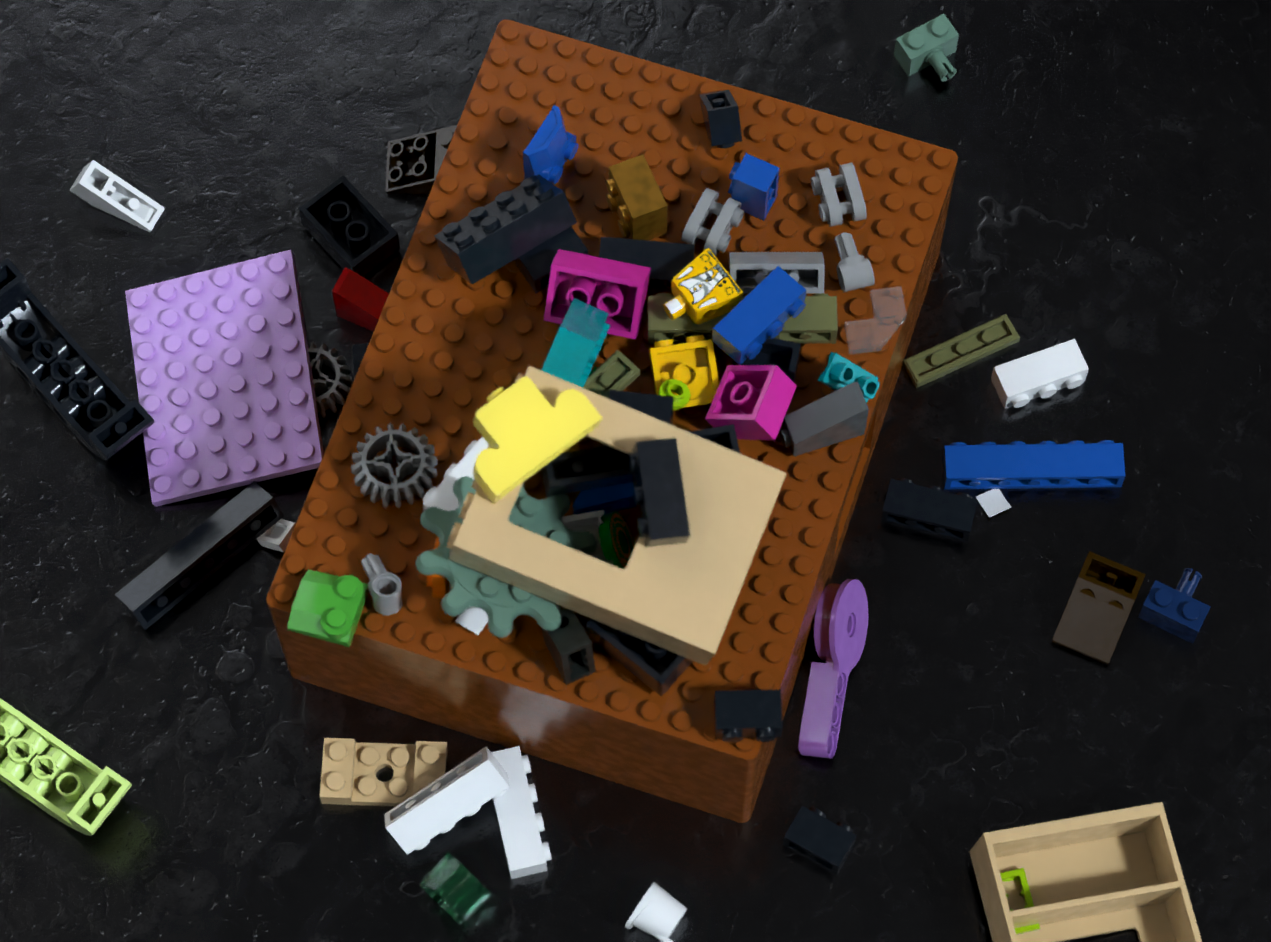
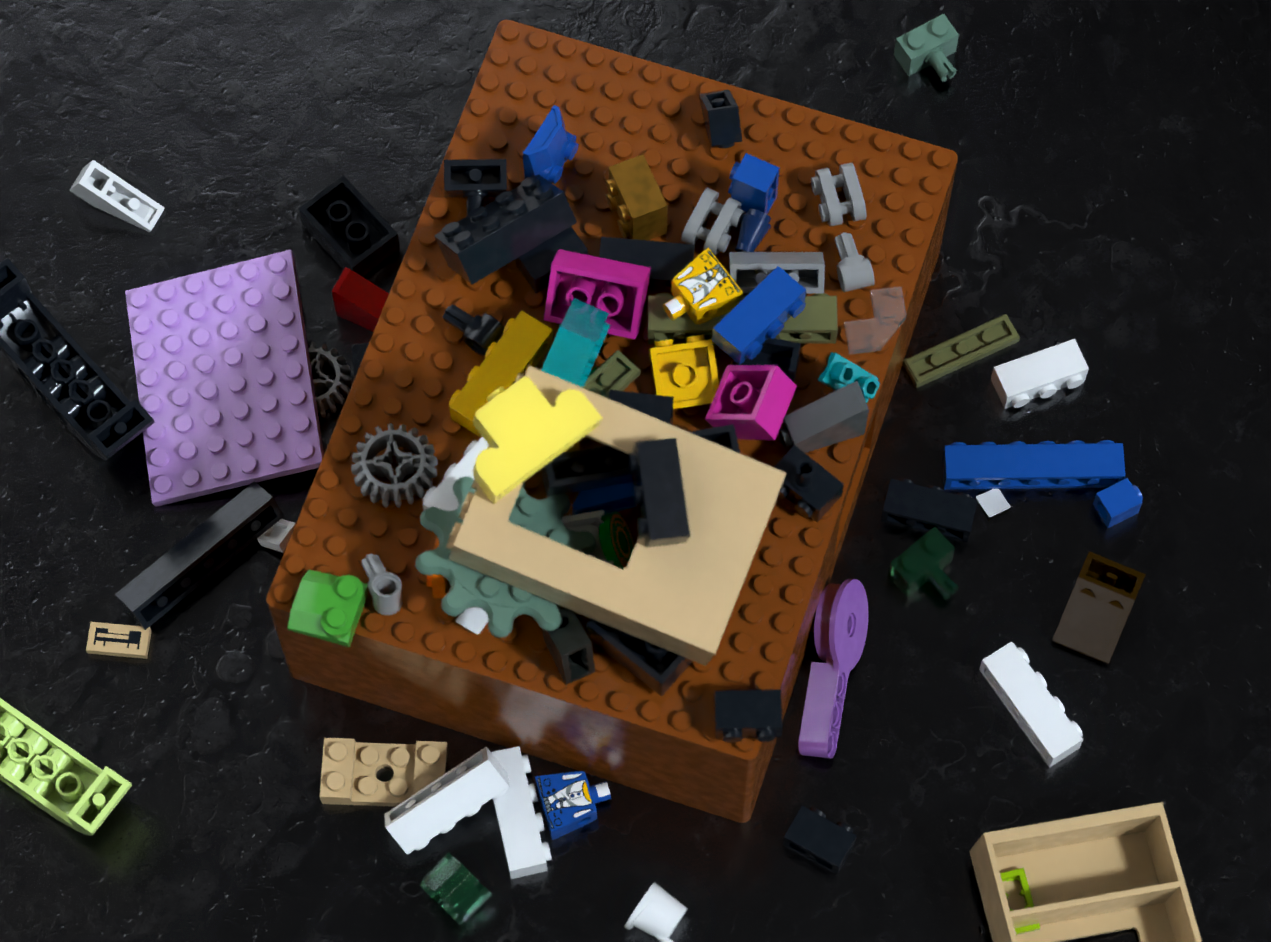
dark brown slope [385,125,457,195] -> none
lime plate [658,379,690,410] -> none
dark blue brick [1138,568,1211,644] -> none
none -> tan tile [86,622,152,659]
none -> black axle [443,305,504,356]
none -> black brick [444,159,507,216]
none -> yellow brick [449,311,554,438]
none -> torso [535,771,611,840]
none -> dark blue cone [735,209,771,252]
none -> black brick [774,445,844,523]
none -> clear green brick [887,527,959,600]
none -> white brick [979,642,1083,768]
none -> blue brick [1093,478,1143,528]

